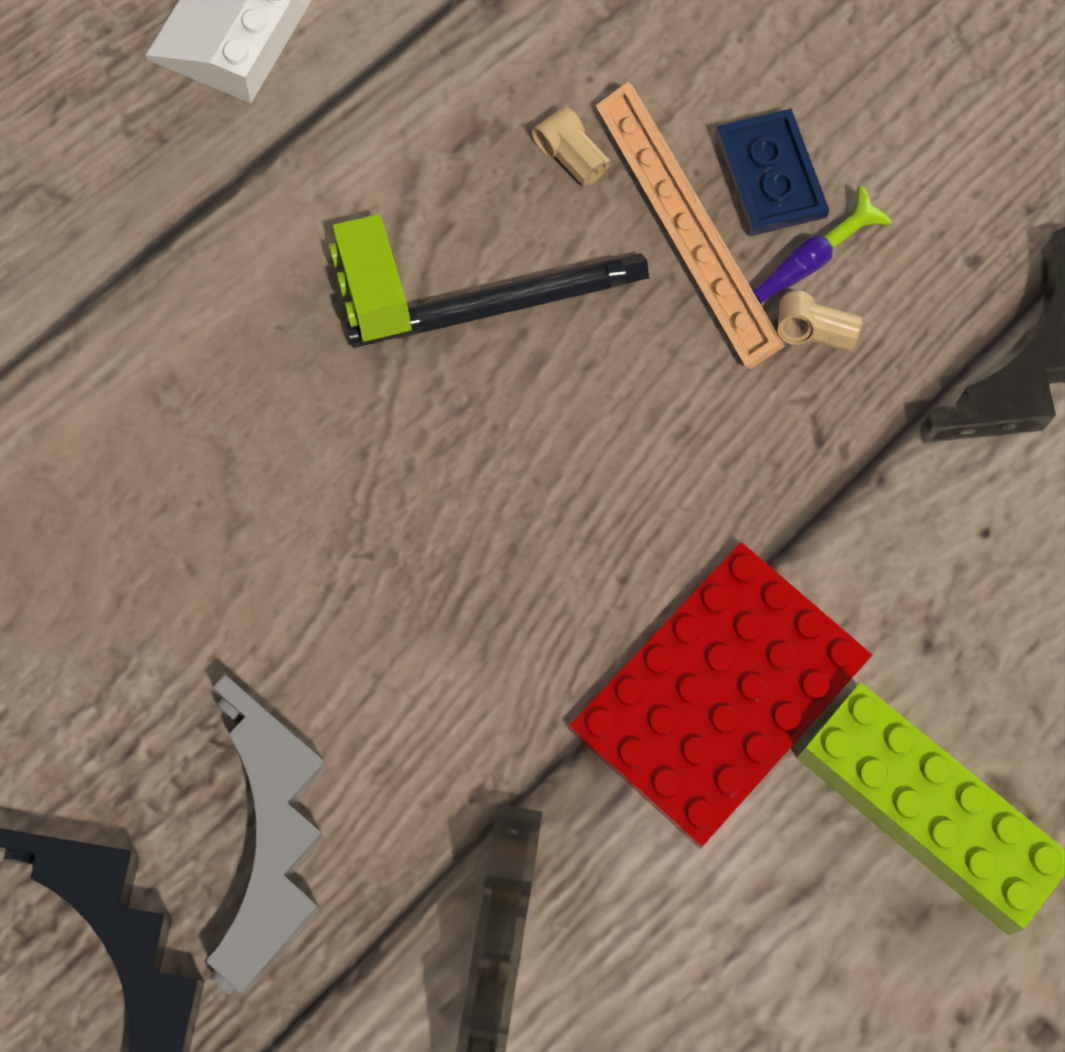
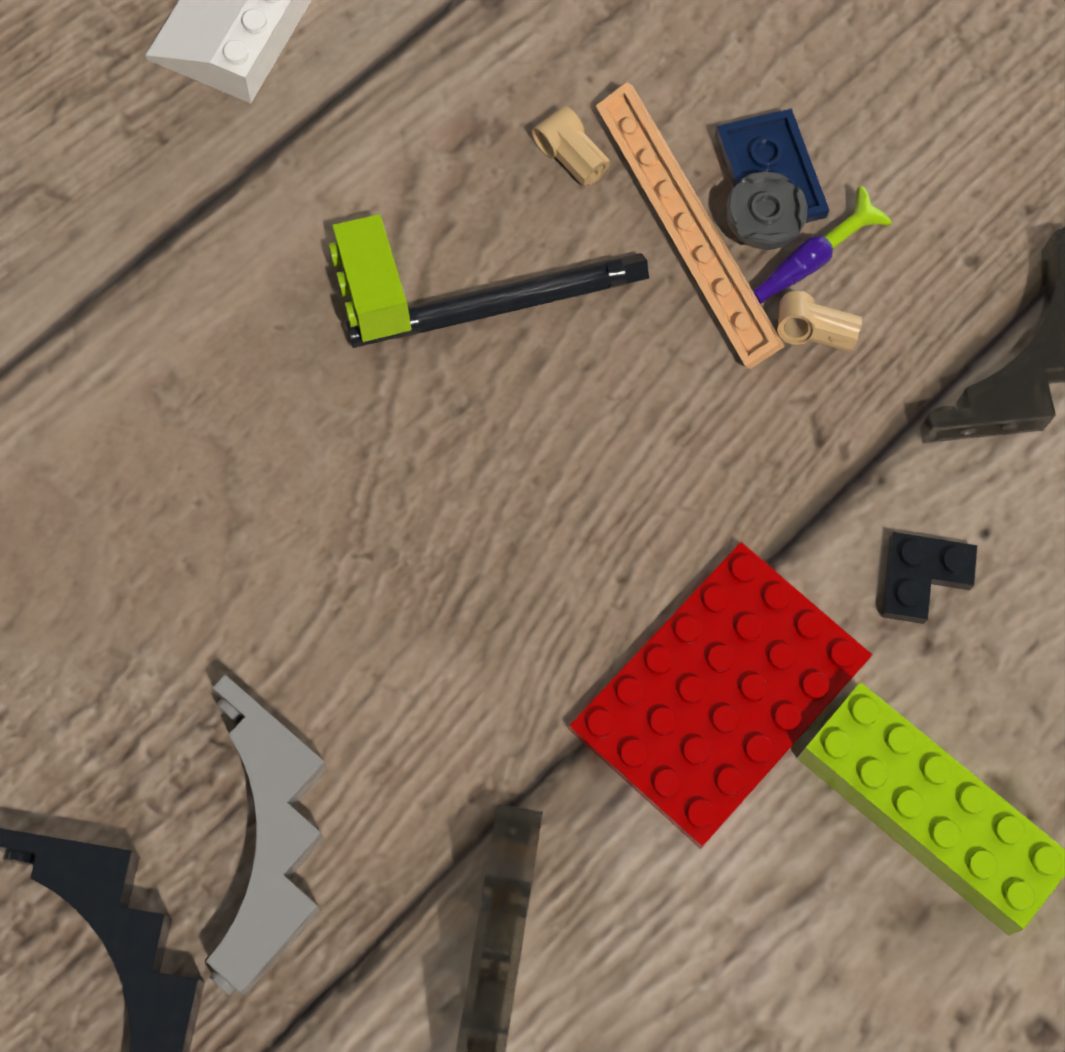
none -> dark grey tile [725,171,808,250]
none -> black plate [882,532,978,624]

